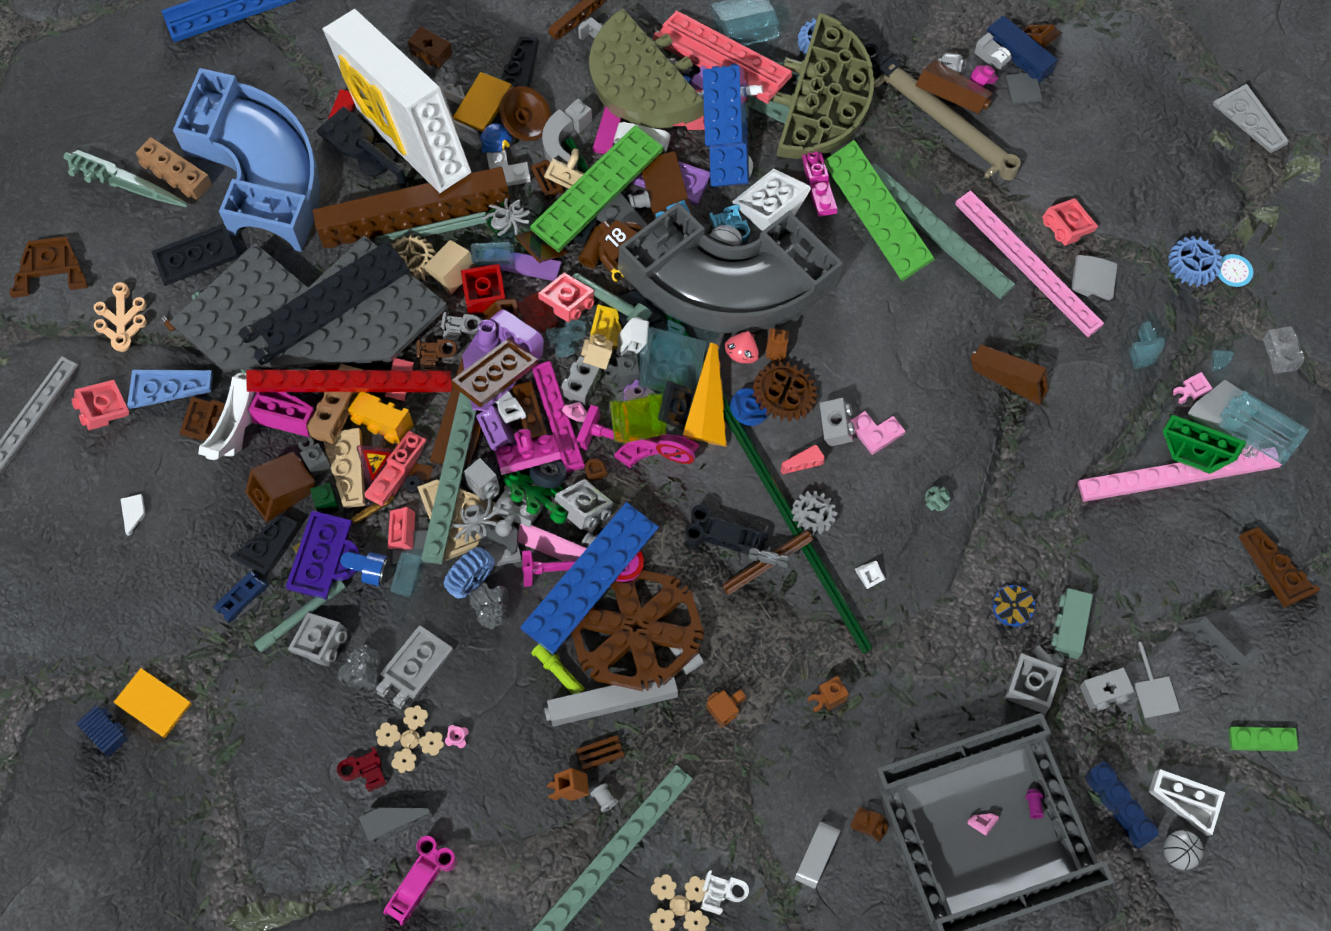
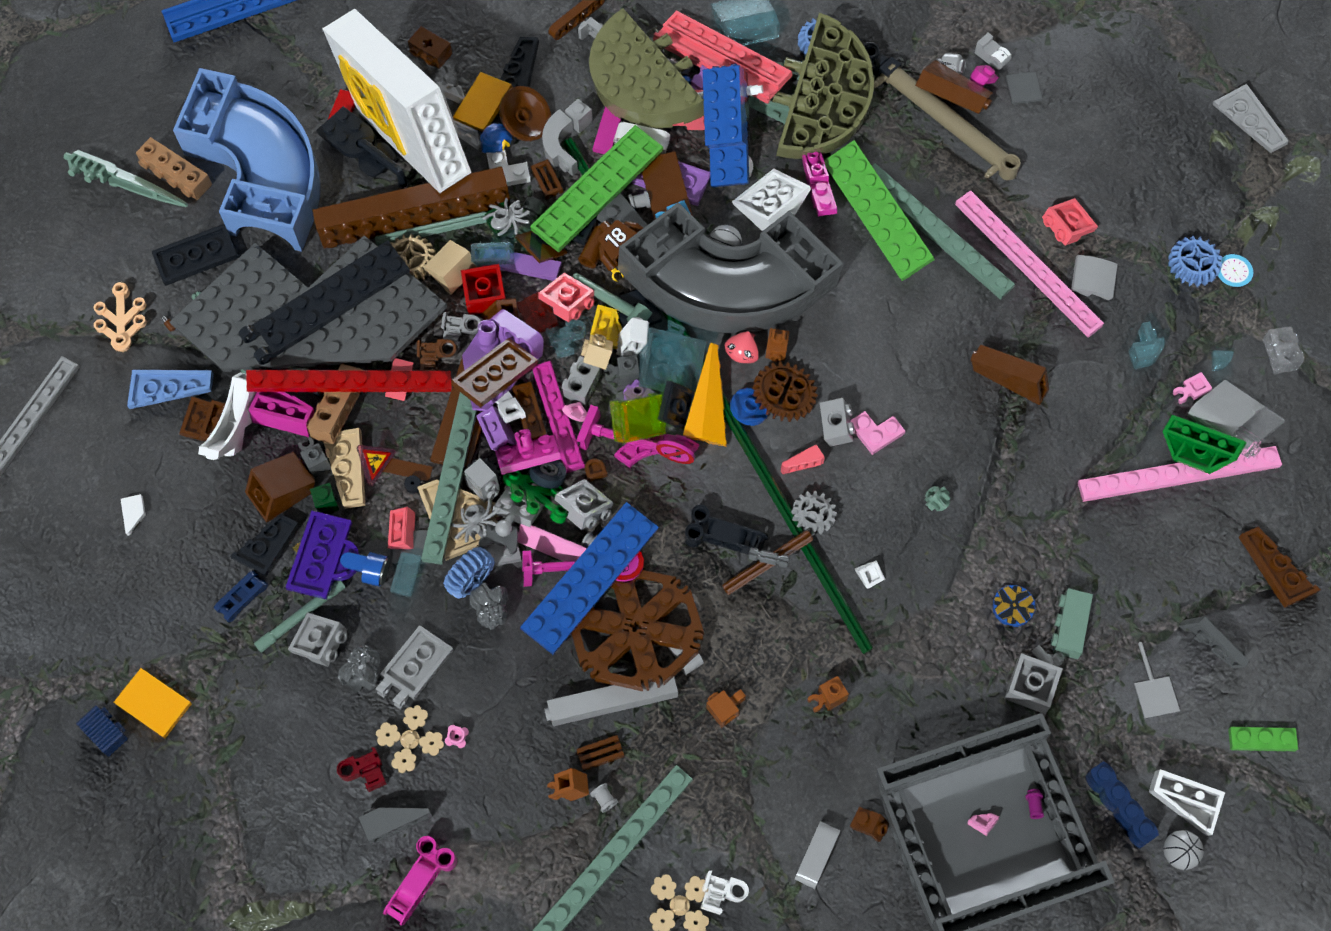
reddish brown wing [9,236,88,298] -> none
coral plate [72,380,129,430] -> none
light orange wedge [348,392,414,444] -> none
pearl gold piece [351,495,394,524] -> none
coral slope [365,431,426,506] -> none
lime pin [531,644,586,695] -> none
tan plate [544,149,584,189] -> none
medium azure piece [709,204,750,243] -> none
dark blue brick [986,15,1058,83] -> none
reddish brown slope [1022,24,1062,48] -> none
light grey brick [1080,668,1134,711] -> none
clear light blue piece [1219,391,1309,466] -> none

